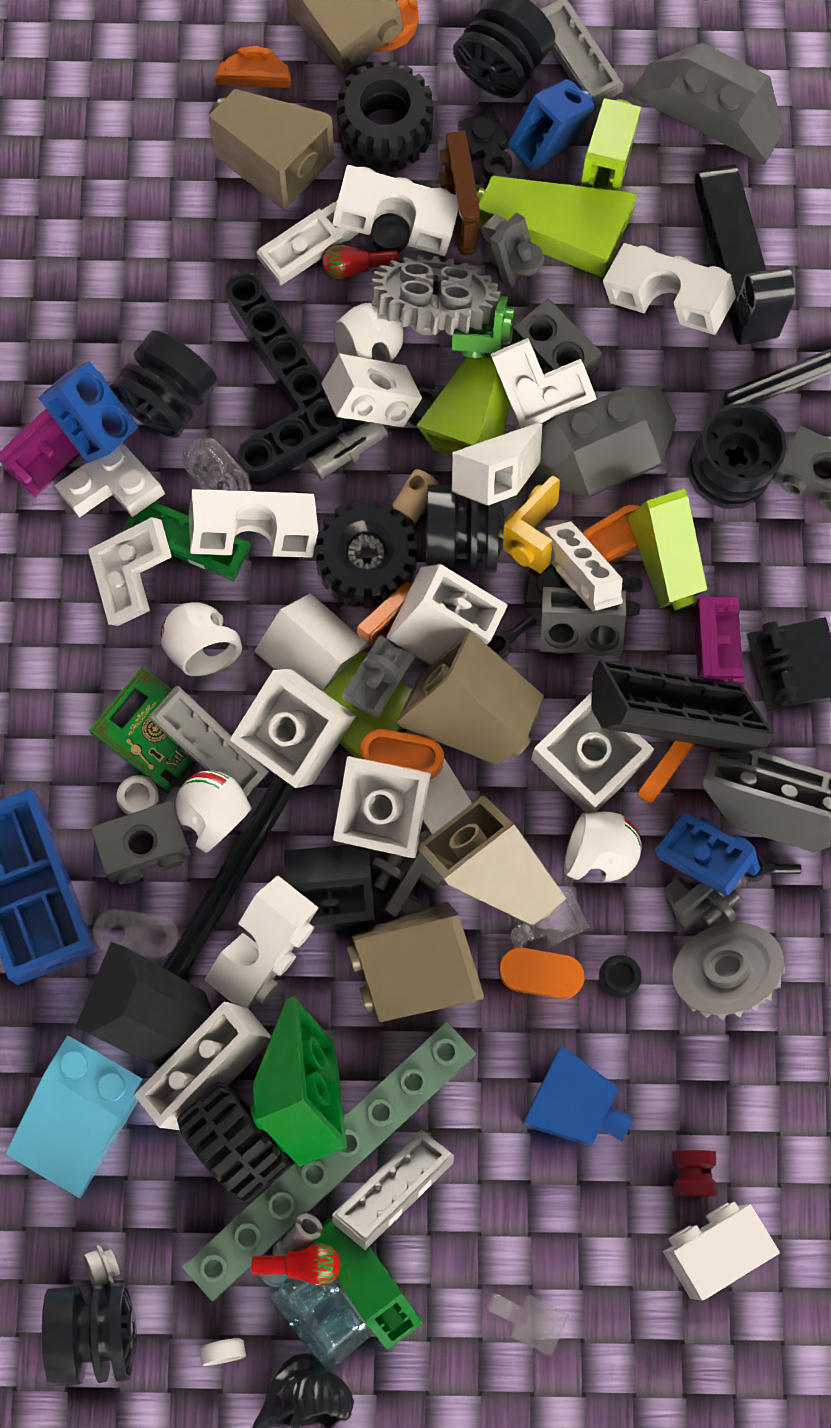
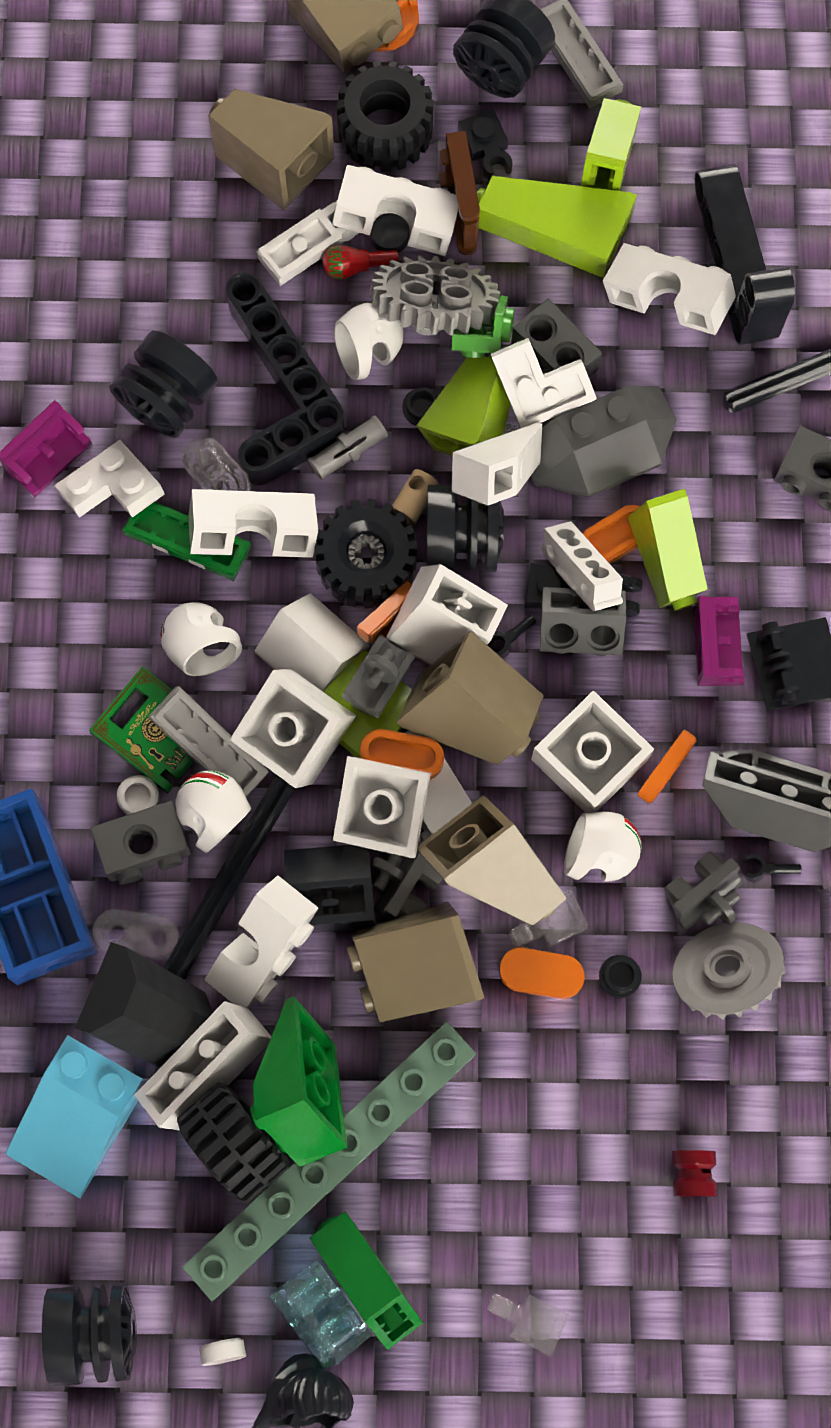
blue brick [38,361,139,463] -> none
white plate [83,1245,120,1288] -> none
white plate [88,517,172,626] -> none
orange tile [215,46,292,88] -> none
red piece [251,1244,341,1286] -> none
light grey pin [261,1213,322,1287] -> none
white brick [321,354,422,427] -> none
light grey plate [332,1129,454,1250] -> none
dark grey hips [481,212,544,289] -> none
yellow bracket [503,476,560,574] -> none
blue torso [507,79,595,172] -> none
blue torso [522,1047,634,1146] -> none
black piece [591,659,774,752] -> none
dark grey wedge [631,42,784,165] -> none
blue bracket [655,812,760,896] -> none
white brick [662,1201,780,1301] -> none
black wheel [687,403,787,509] -> none

